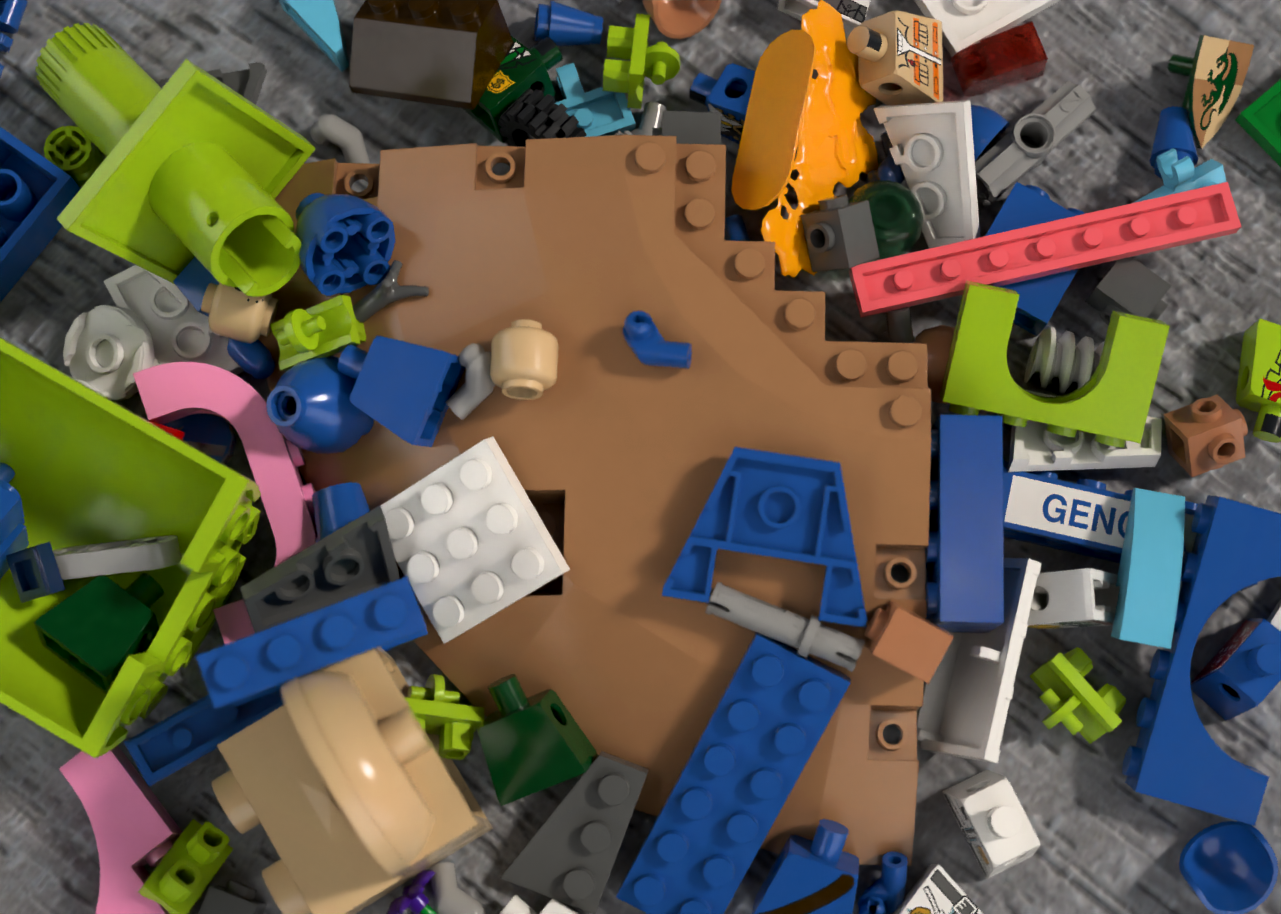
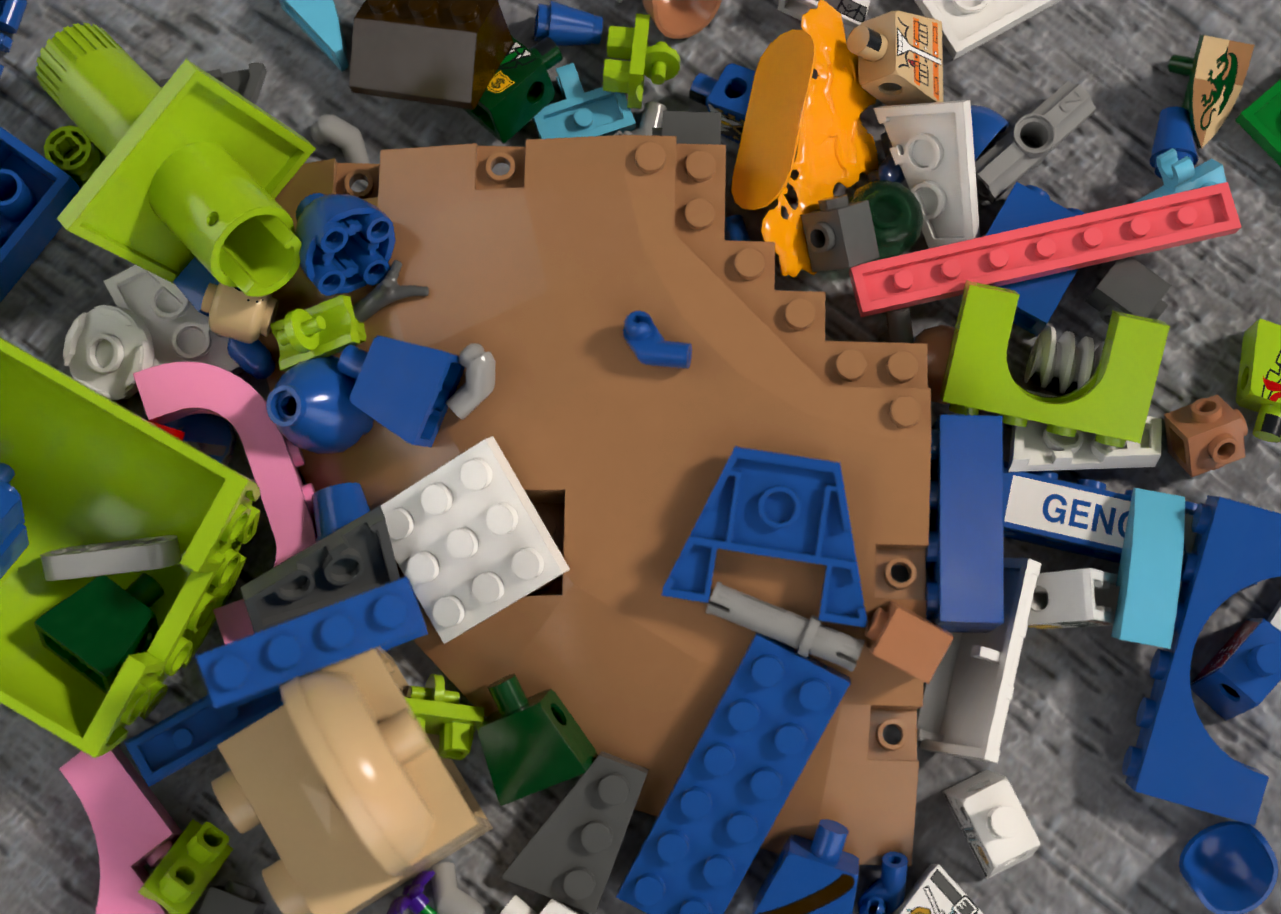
dark blue tile [6,541,65,603] -> none
tan head [490,319,559,400] -> none
black tyre [498,89,586,147] -> none
clear red leg [950,21,1048,97] -> none
lime hips [1029,647,1126,744] -> none

